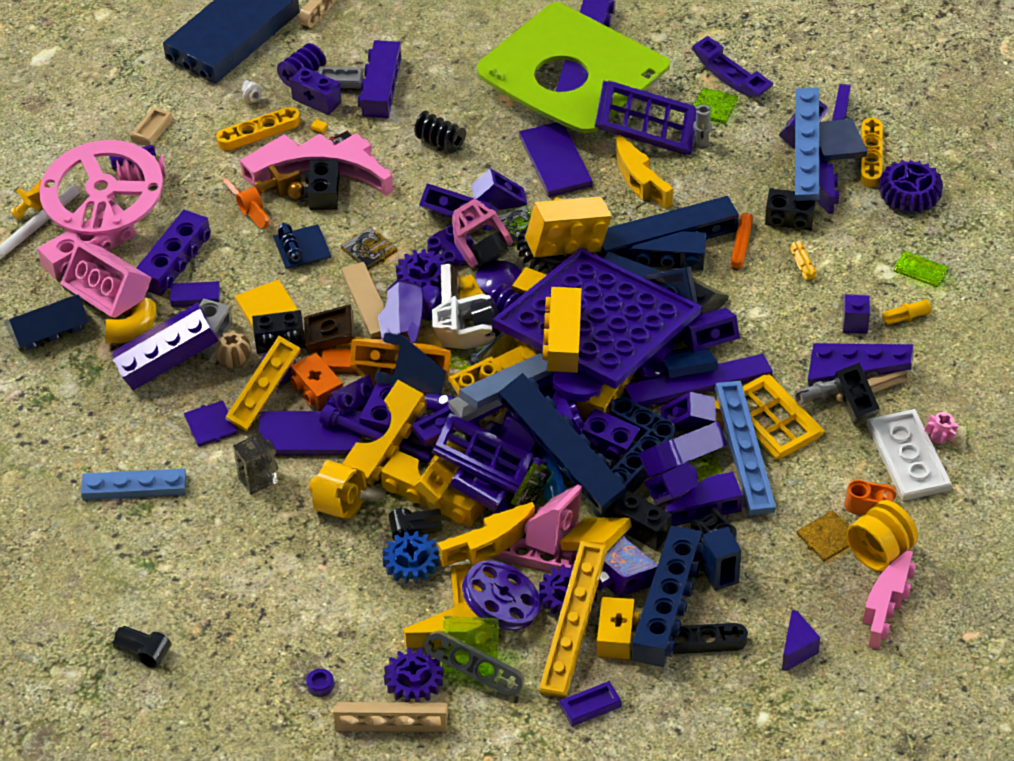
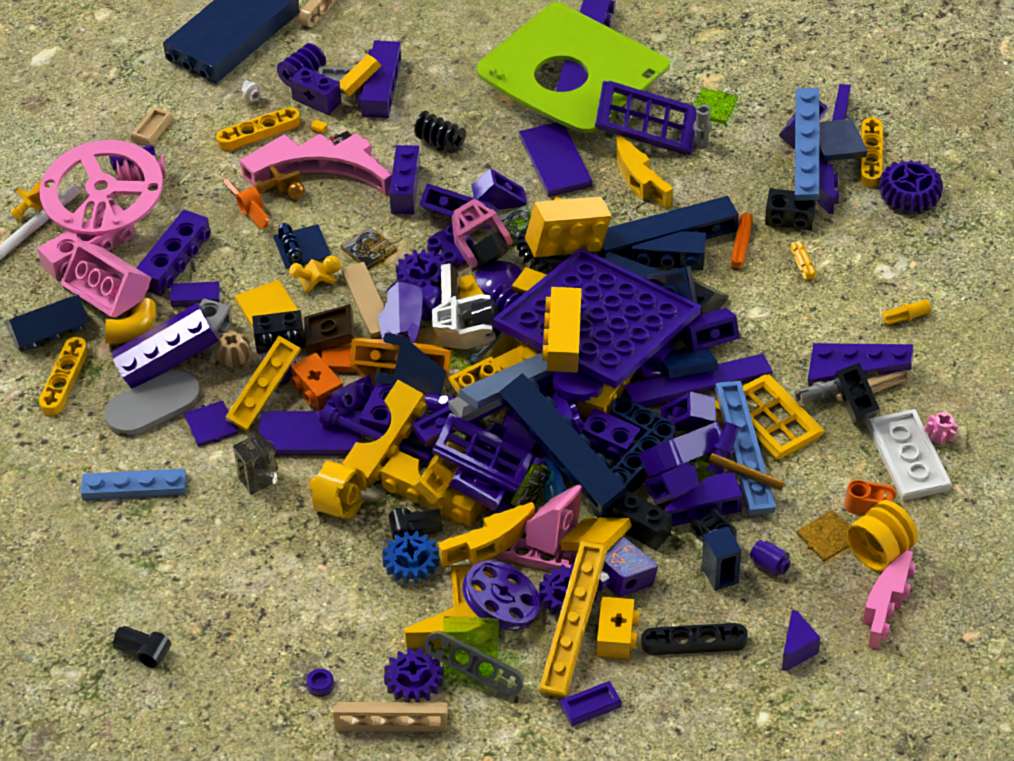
black brick [304,160,340,210] -> none
dark blue brick [632,525,703,667] -> none
dark purple slope [692,35,773,97] -> none
dark purple slope [842,294,870,334] -> none
clear neon green tile [894,251,949,288] -> none
none -> yellow beam [39,337,88,416]
none -> light grey tile [104,371,200,436]
none -> yellow piece [289,256,341,293]
none -> yellow tile [339,54,381,96]
none -> dark purple brick [389,145,421,214]
none -> dark purple pin [707,422,741,474]
none -> pearl gold bar [709,453,785,491]
none -> dark purple brick [750,540,791,576]

